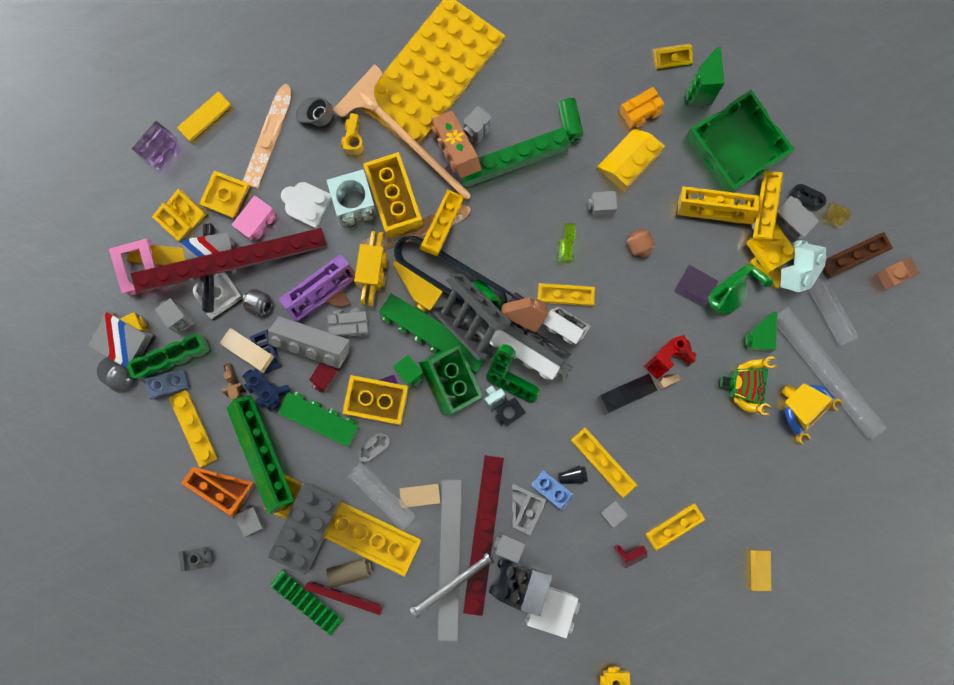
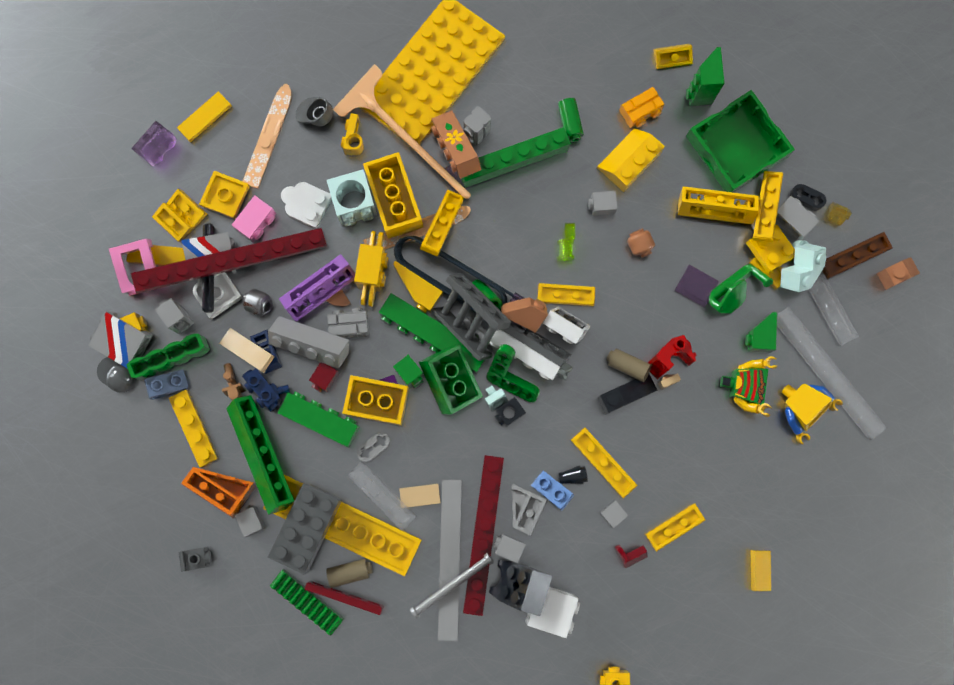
none -> dark tan brick [607,348,652,382]

